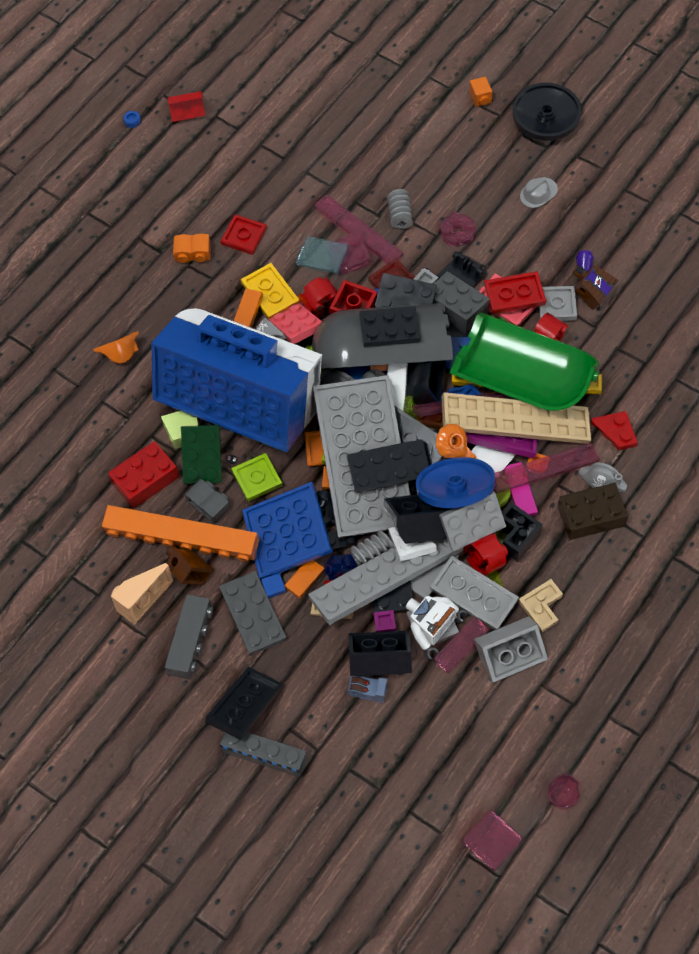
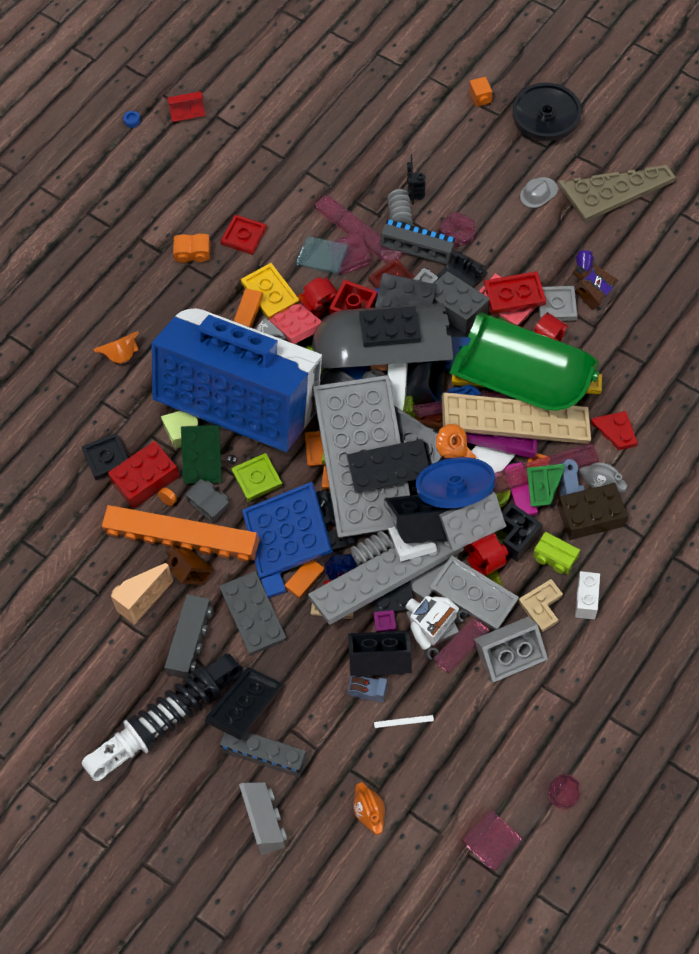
none -> black plate [81,432,128,480]
none -> black piece [82,653,243,781]
none -> orange tile [158,488,177,506]
none -> light grey slope [239,783,287,855]
none -> orange hat [353,782,385,835]
none -> white sticker [374,715,434,728]
none -> dark grey brick [379,219,455,265]
none -> black hinge [407,155,426,205]
none -> green wing [527,464,565,506]
none -> lime brick [533,532,580,575]
none -> dark tan wing [558,165,676,222]
none -> sand blue leg [559,459,584,496]
none -> white brick [575,571,600,620]

